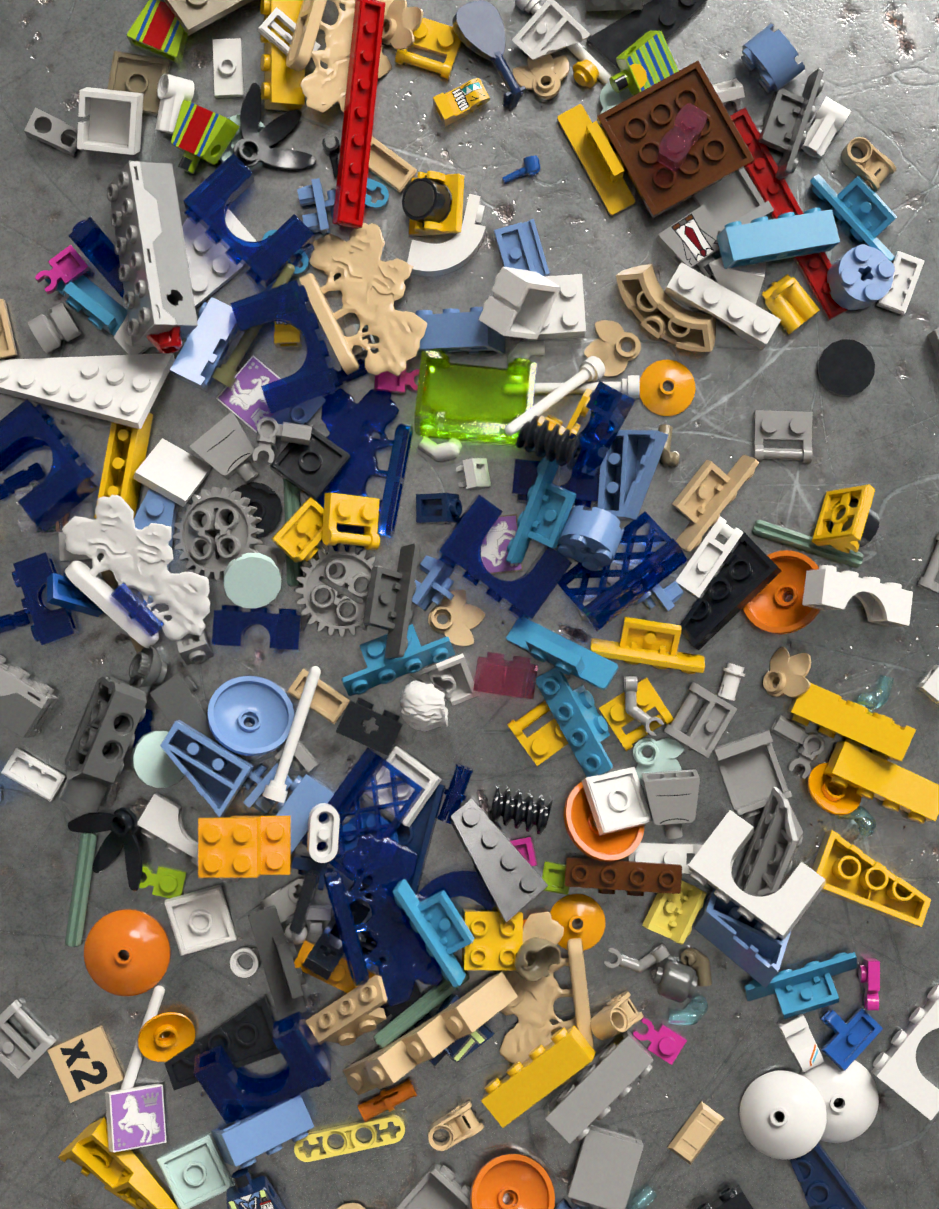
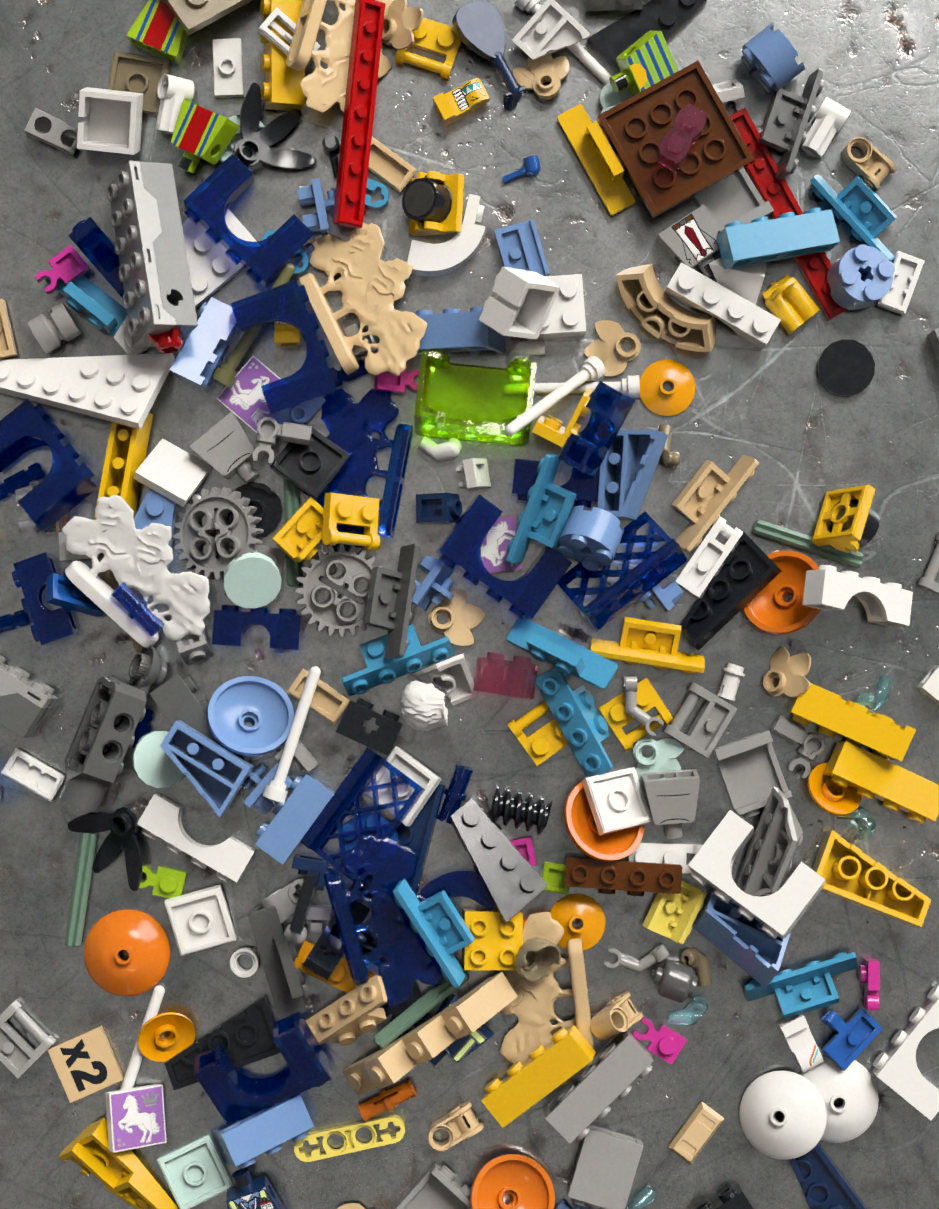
light orange bracket [198,816,291,878] -> none
white plate [307,803,340,863] -> none
black piece [516,415,582,470] -> none
yellow plate [573,60,599,87] -> none
light grey plate [753,410,813,463] -> none

